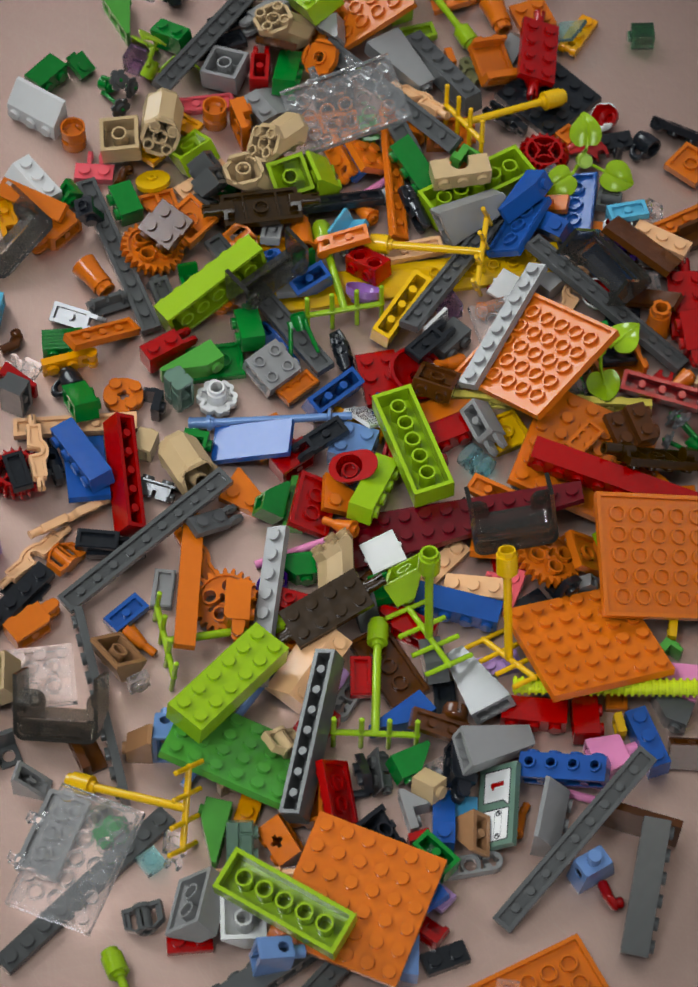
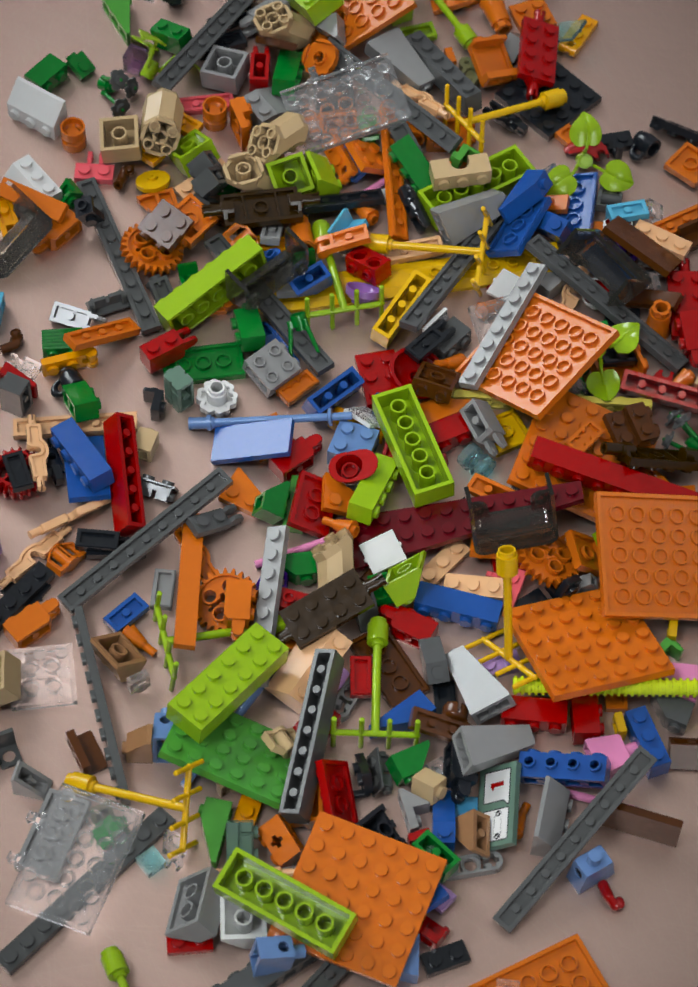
clear smoke windscreen [13,667,109,744] -> none
orange plant [72,254,115,297] -> none
orange plate [103,378,144,413] -> none
green brick [106,180,144,227] -> none
dark grey piece [121,898,166,936] -> none
tan brick [157,430,218,495] -> none
bright green slope [159,339,224,382] -> none
green bracket [184,428,213,453] -> none
black hinge [291,415,350,463] -> none
black hinge [329,329,356,372] -> none
lime piece [385,545,473,677] -> none
clear purple panel [436,289,463,319] -> none
red gear [519,132,570,170] -> none
red hair [590,102,619,132] -> none
dark grey brick [620,816,675,958] -> none
clear green brick [626,23,655,50] -> none

